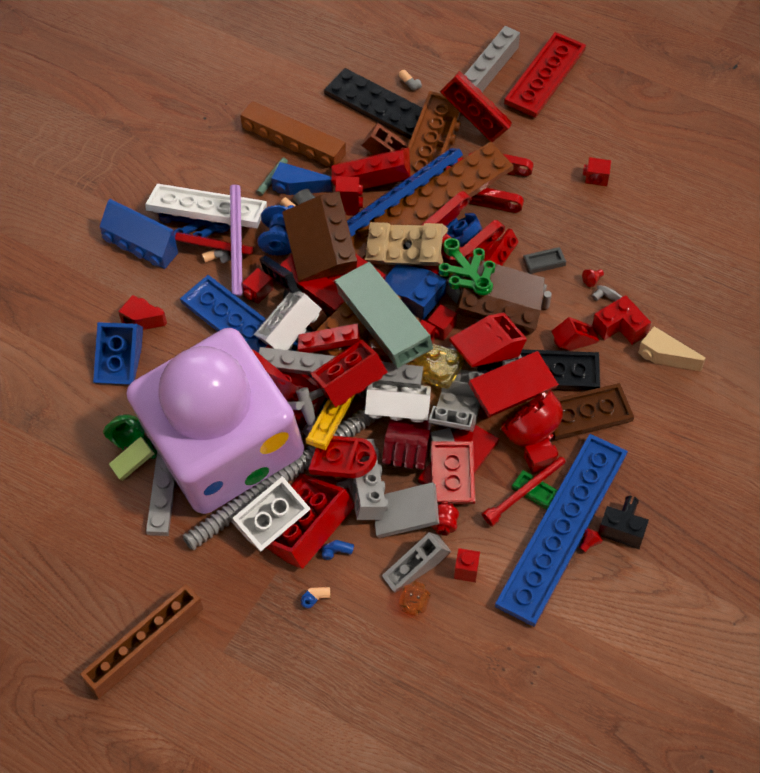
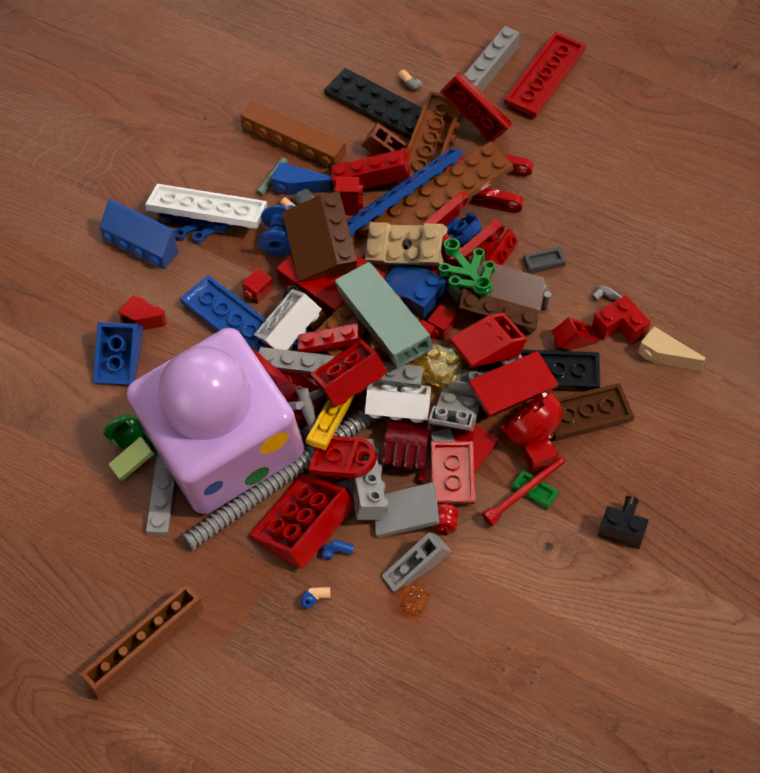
red tile [175,232,254,255] -> none
arm [202,249,231,263] -> none
lavender axle [230,185,243,296] -> none
white slope [232,476,311,552] -> none
black tile [259,255,299,294] -> none
red brick [454,548,480,583] -> none
blue plate [495,434,628,627] -> none
red rock [579,528,603,553] -> none
red rock [582,269,604,287] -> none
red brick [583,157,612,186] -> none

